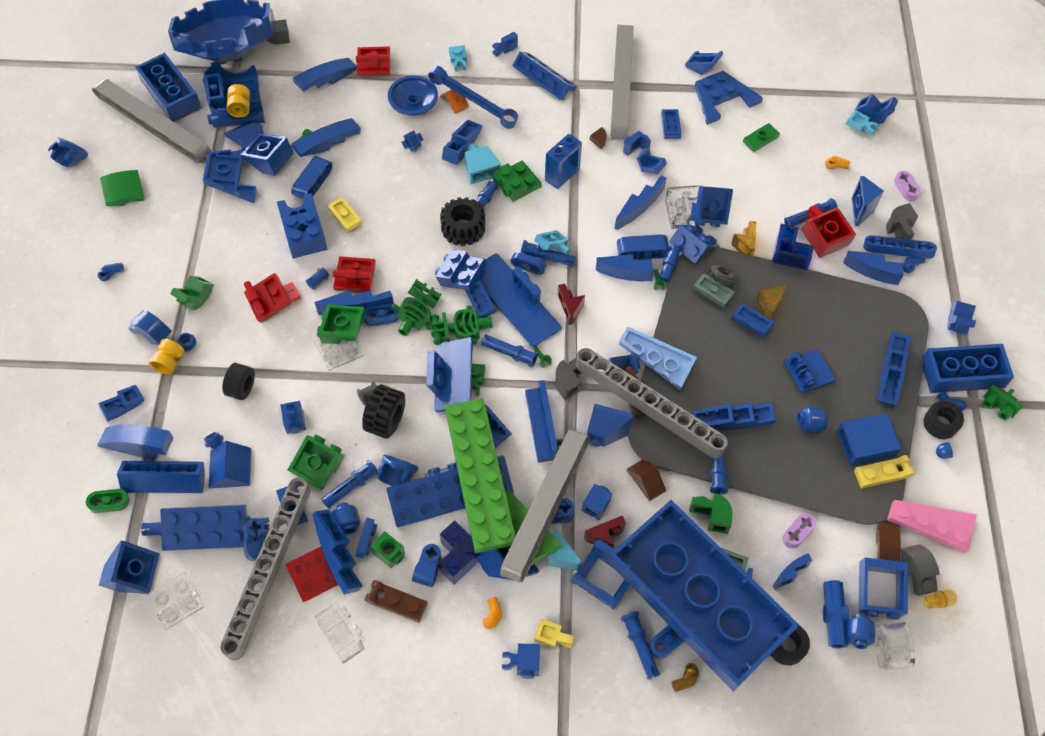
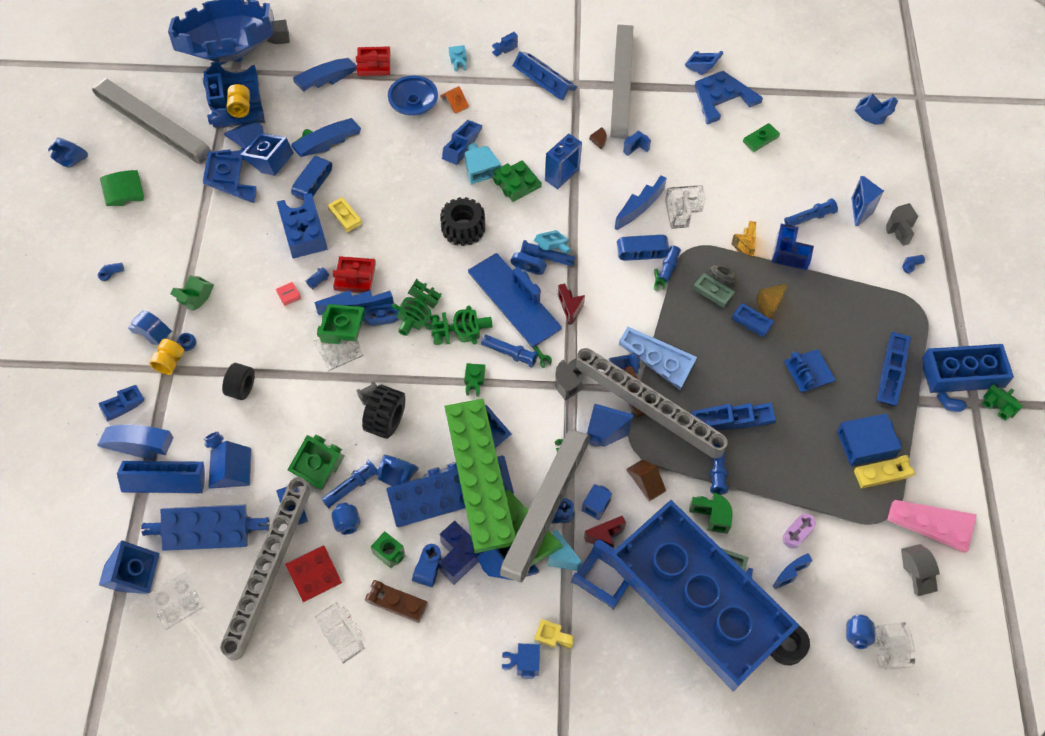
green plate [86,489,130,513] -> none
blue brick [135,53,201,121] -> none
red plate [243,273,292,323] -> none
blue piece [243,518,266,561] -> none
blue brick [280,400,306,434] -> none
blue slope [312,509,363,595] -> none
blue plate [355,517,377,559] -> none
blue gear [401,130,424,151] -> none
bracket [426,337,473,413] -> none
blue piece [428,65,518,129] -> none
blue plate [435,249,487,291] -> none
blue plate [465,280,497,318] -> none
blue pin [476,181,498,208] -> none
light orange arm [483,597,503,629] -> none
blue fence [525,380,558,463] -> none
blue slope [595,254,654,282] -> none
blue pin [621,611,661,680] -> none
blue bracket [637,148,667,175] -> none
blue plate [649,625,685,659] -> none
blue plate [661,109,681,139] -> none
blue bracket [669,224,720,264] -> none
pearl gold arm [671,663,699,692] -> none
blue plate [690,185,733,227] -> none
blue head [796,406,828,433] -> none
red hinge [801,204,856,258] -> none
blue piece [823,580,849,649] -> none
light orange arm [825,156,851,169] -> none
blue slope [843,250,904,285] -> none
medium azure plate [846,110,879,136] -> none
blue window [858,557,908,620] -> none
blue beam [863,235,937,259] -> none
reddish brown slope [876,523,901,562] -> none
lavender beam [894,171,921,201] -> none
black tyre [923,401,964,439] -> none
clear yellow axle [923,589,958,609] -> none
blue hinge [936,442,953,459] -> none
blue brick [947,301,976,335] -> none

